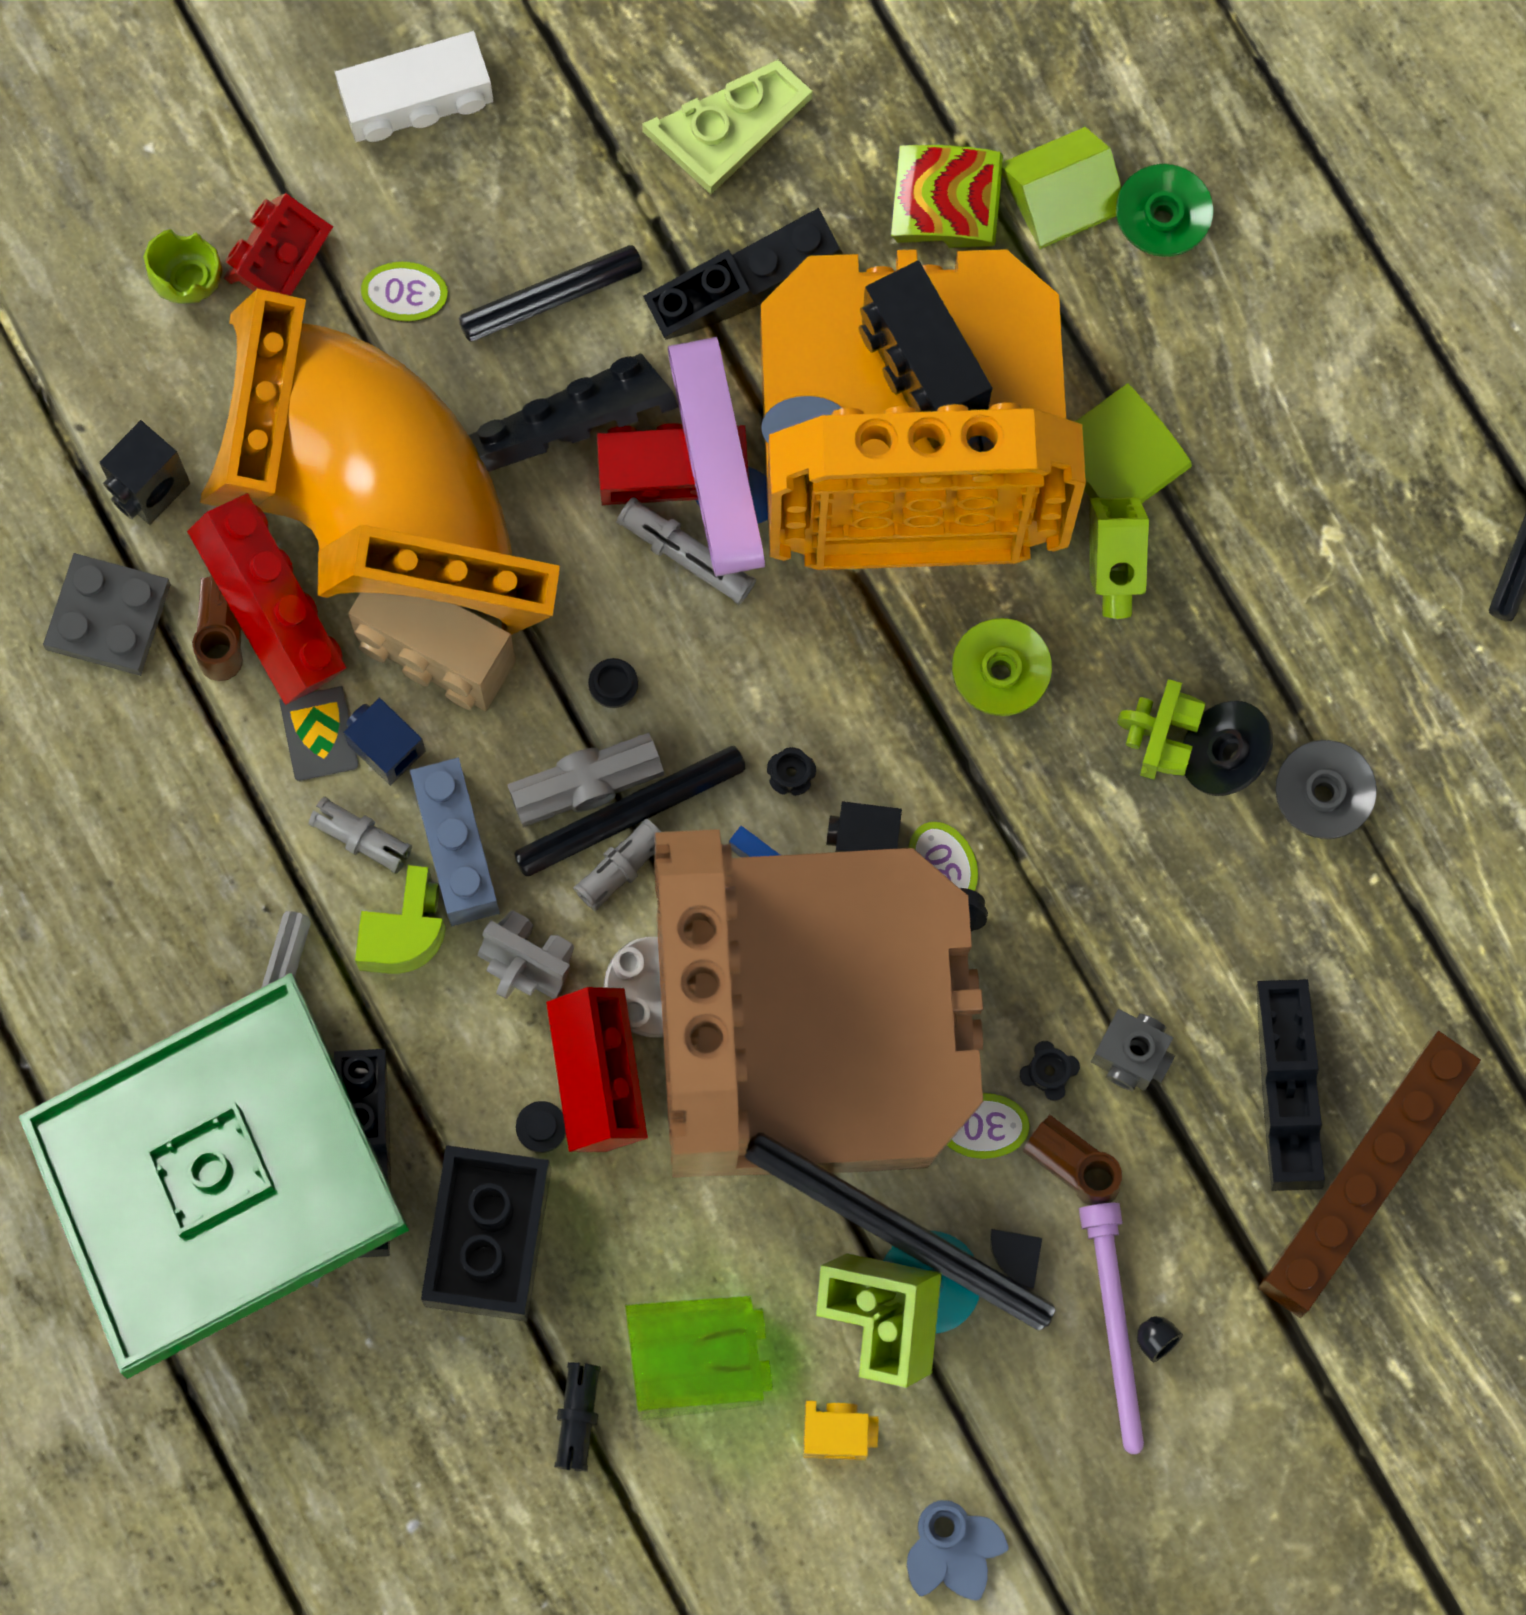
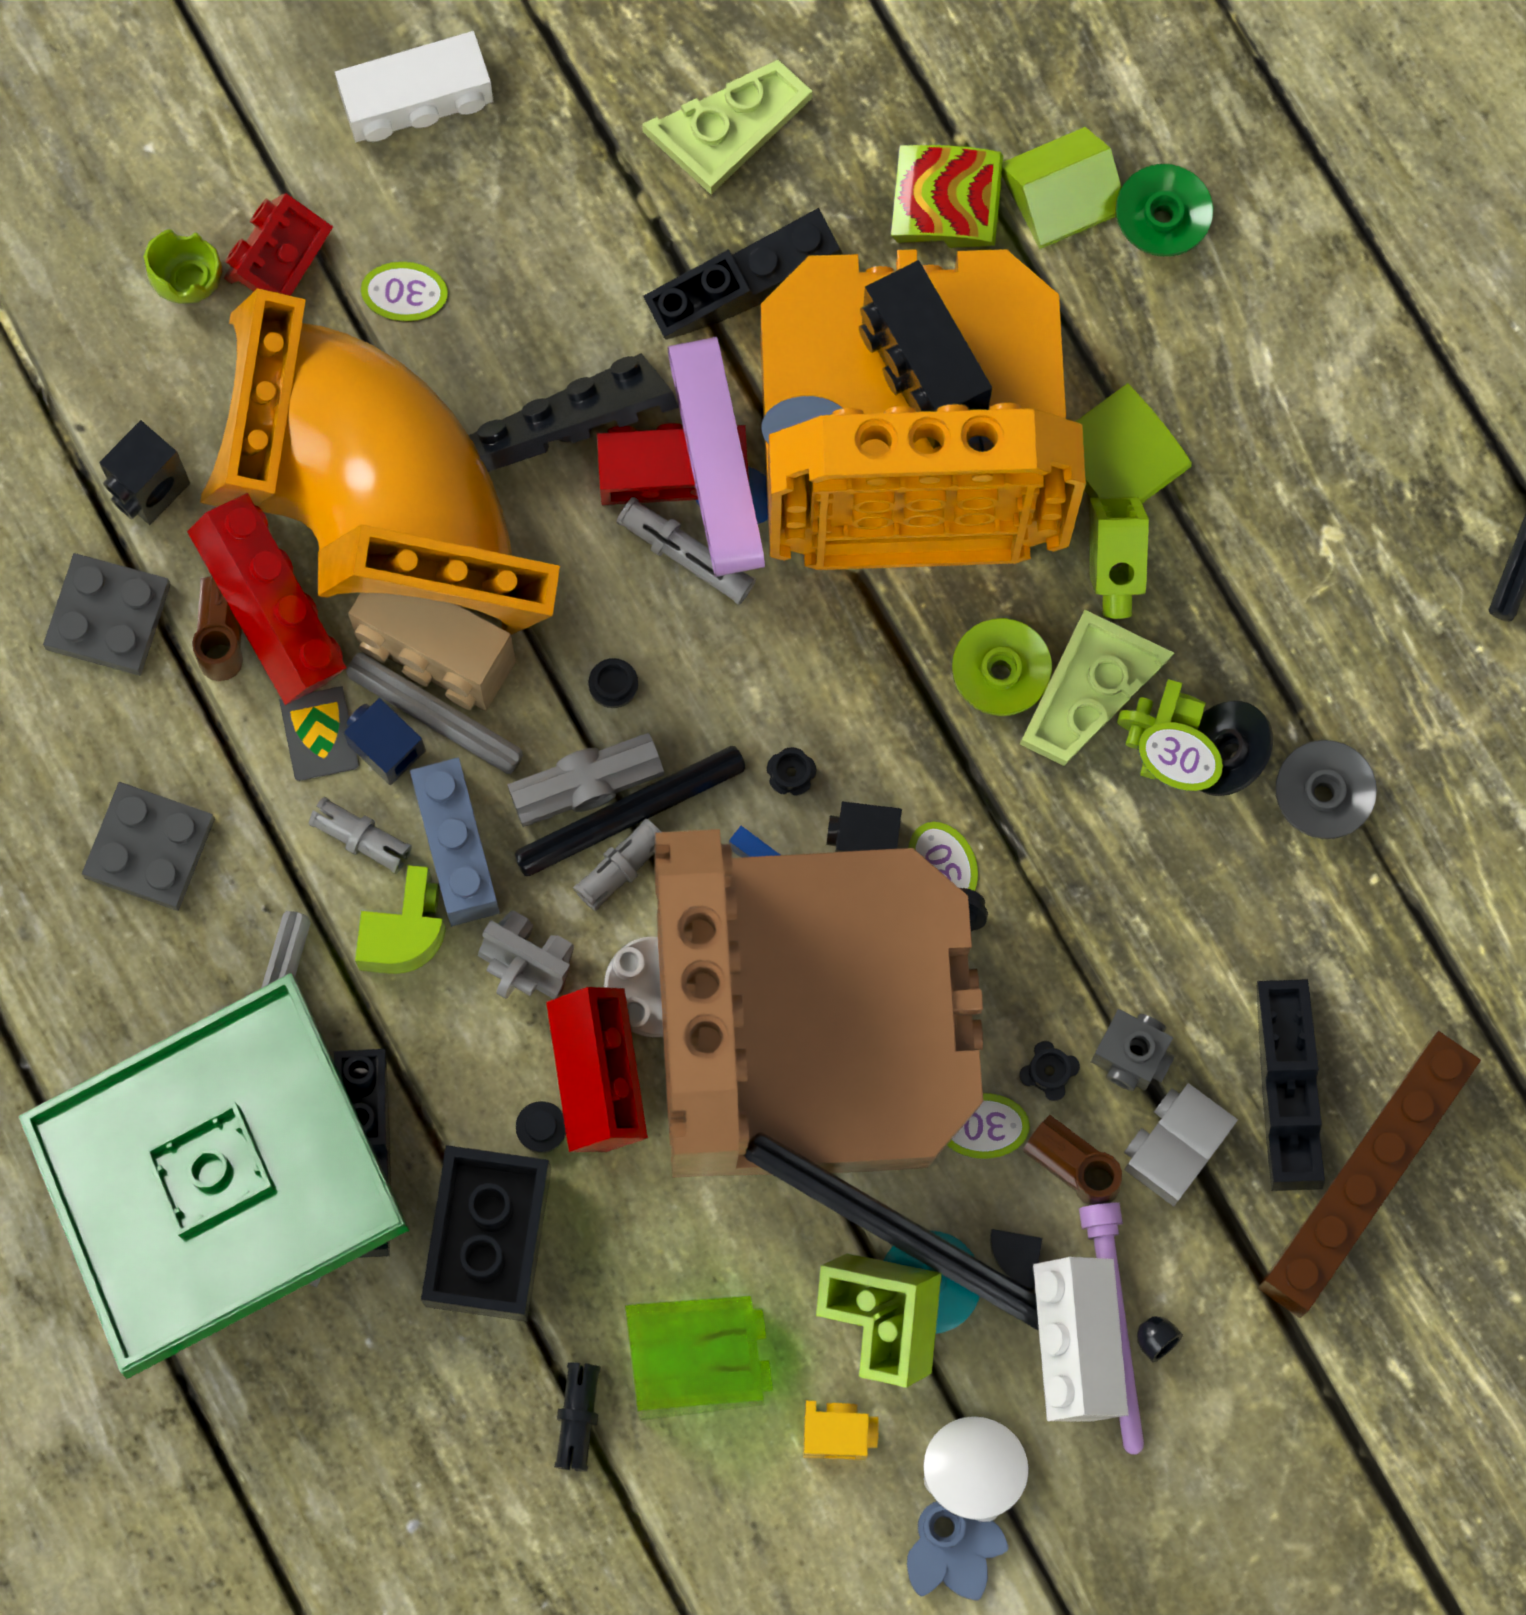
black axle [459,245,643,341] -> none
none -> dark grey plate [82,782,215,911]
none -> light grey axle [346,653,523,774]
none -> white dish [924,1417,1028,1522]
none -> yellowish green wing [1020,610,1174,766]
none -> white brick [1033,1257,1128,1421]
none -> light grey brick [1124,1083,1238,1207]
none -> sticker [1139,722,1223,791]

